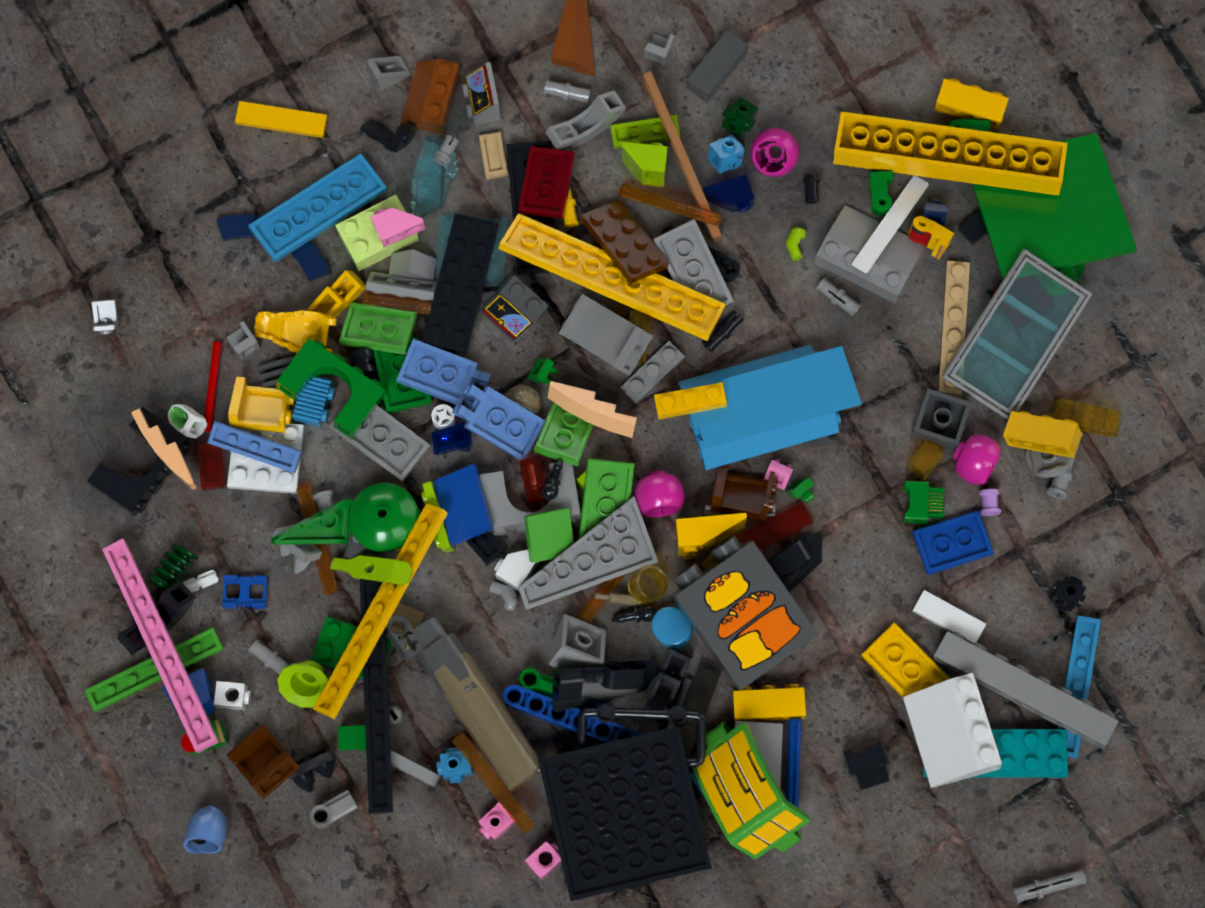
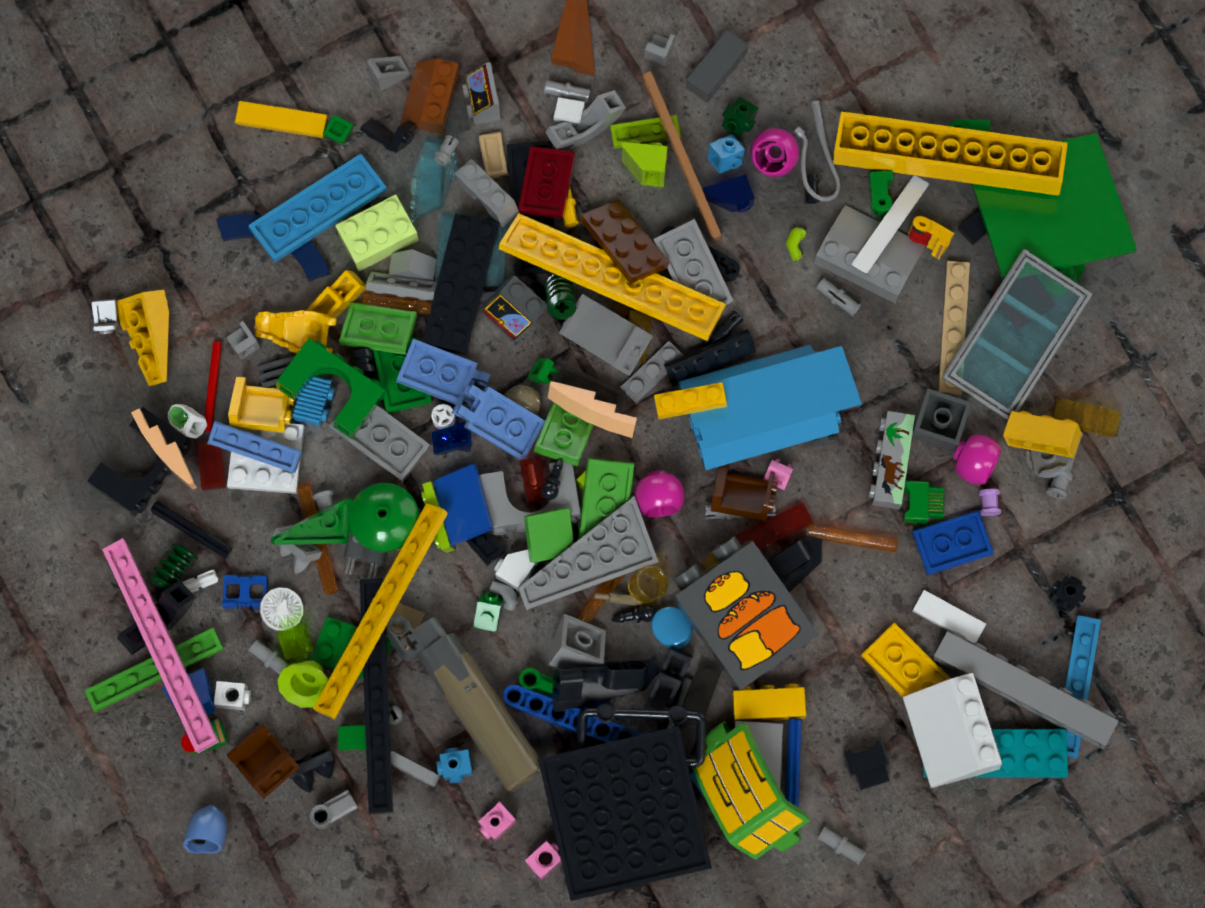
lime piece [330,555,413,586] -> none
bright pink slope [371,207,425,247] -> none
clear orange axle [453,733,535,834] -> none
clear orange axle [619,184,723,226] -> none
yellow slope [675,513,747,559] -> none
green tile [785,476,815,504] -> none
clear yellow brick [907,441,944,481] -> none
dark blue tile [922,197,948,227] -> none
yellow brick [934,78,1009,130] -> none
light grey pin [1012,869,1086,903] -> none
none -> yellow wedge [116,290,169,386]
none -> black axle [151,501,232,558]
none -> white wheel [260,587,303,631]
none -> clear neon green brick [276,623,314,662]
none -> green plate [323,115,354,146]
none -> light grey arch [454,159,519,228]
none -> bracket [473,593,504,632]
none -> dark green piece [545,273,577,320]
none -> white panel [554,97,585,125]
none -> black plate [664,329,756,387]
none -> light grey piece [792,100,841,201]
none -> clear orange axle [806,524,898,552]
none -> light grey pin [818,826,866,865]
none -> brick [869,411,915,510]

